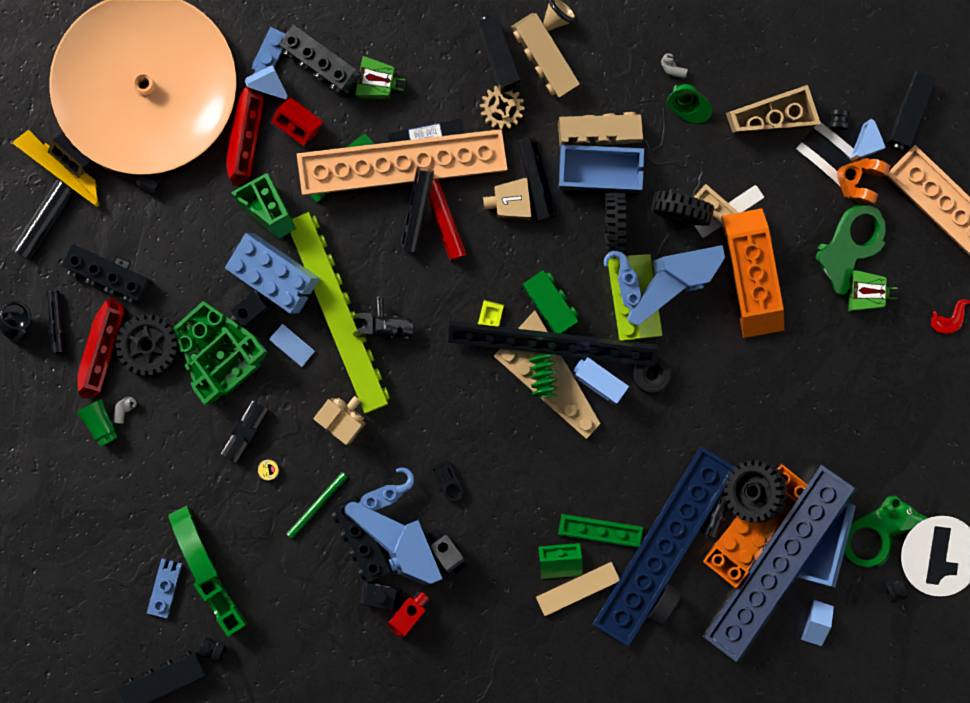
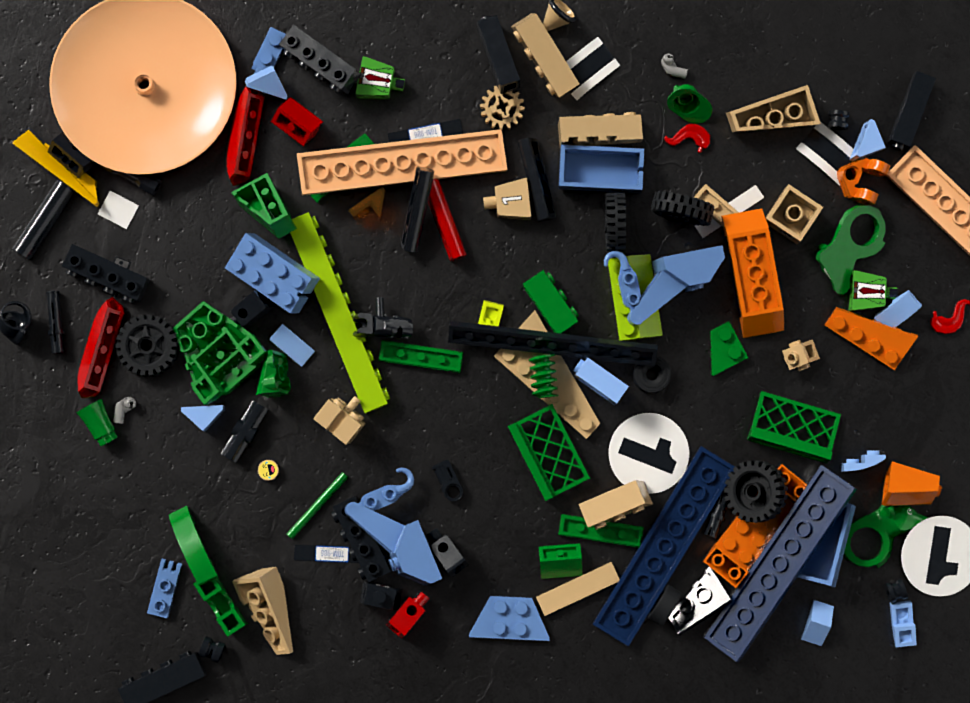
none -> white sticker [98,191,139,229]
none -> light blue slope [181,405,225,432]
none -> tan wedge [232,567,293,655]
none -> green slope [256,350,291,398]
none -> sticker [294,545,359,563]
none -> clear orange slope [349,186,386,221]
none -> green tile [378,340,464,373]
none -> medium blue wing [469,596,549,641]
none -> green fence [508,404,590,501]
none -> sticker [566,37,620,100]
none -> tan wedge [579,480,653,530]
none -> white sticker [609,413,689,494]
none -> red piece [664,124,710,153]
none -> wing [669,567,733,636]
none -> green wing [710,321,748,376]
none -> green fence [747,391,841,464]
none -> tan brick [765,184,823,244]
none -> tan brick [782,339,820,371]
none -> orange wing [825,307,918,370]
none -> light blue slope [841,451,886,472]
none -> light blue slope [874,290,922,327]
none -> orange slope [881,461,942,506]
none -> light blue slope [890,600,917,647]

